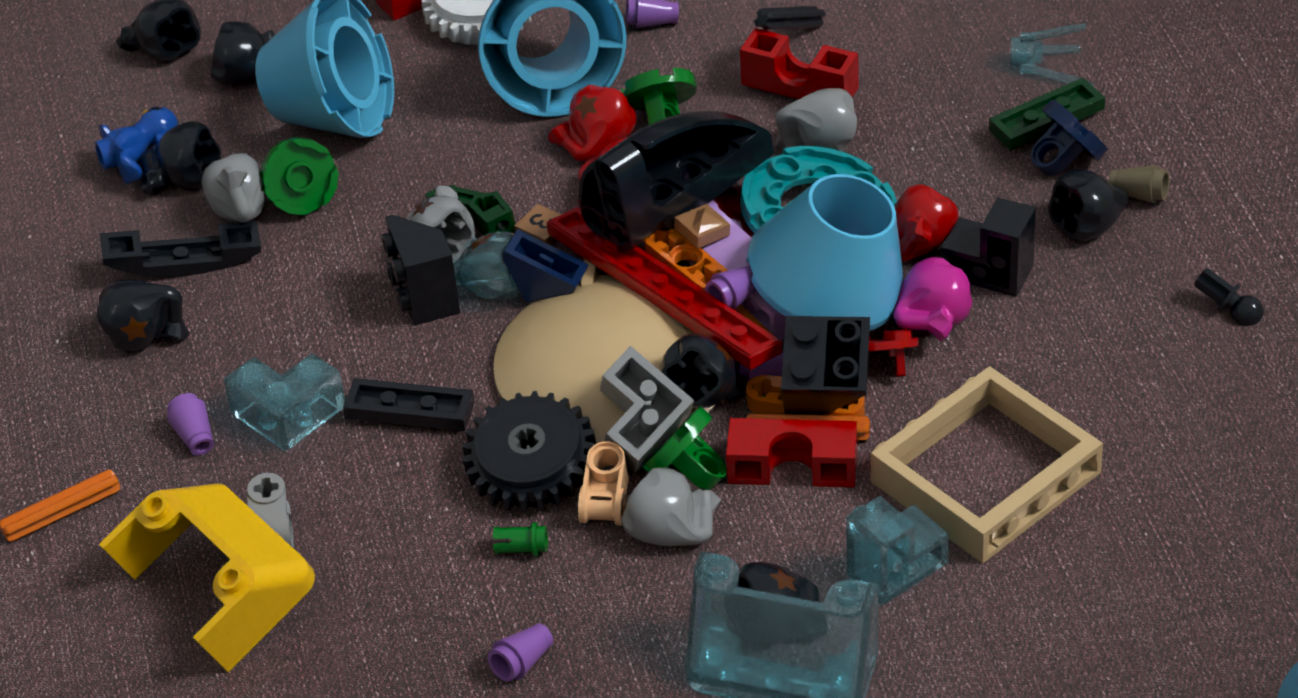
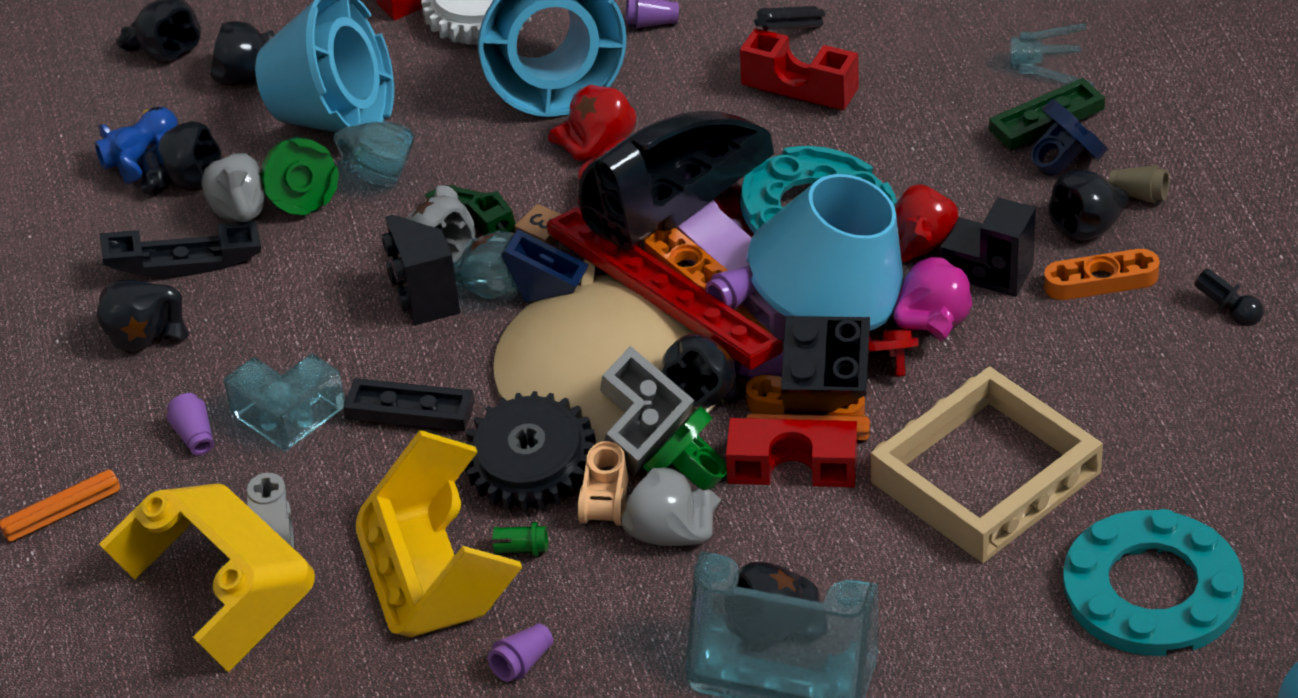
green tile [621,68,697,125] -> none
medium nougat tile [674,204,730,249] -> none
light grey piece [775,88,857,152] -> none
clear light blue brick [846,496,949,606] -> none
none -> clear light blue piece [333,121,415,189]
none -> yellow windscreen [356,430,522,637]
none -> orange beam [1044,249,1160,300]
none -> teal plate [1063,509,1244,656]

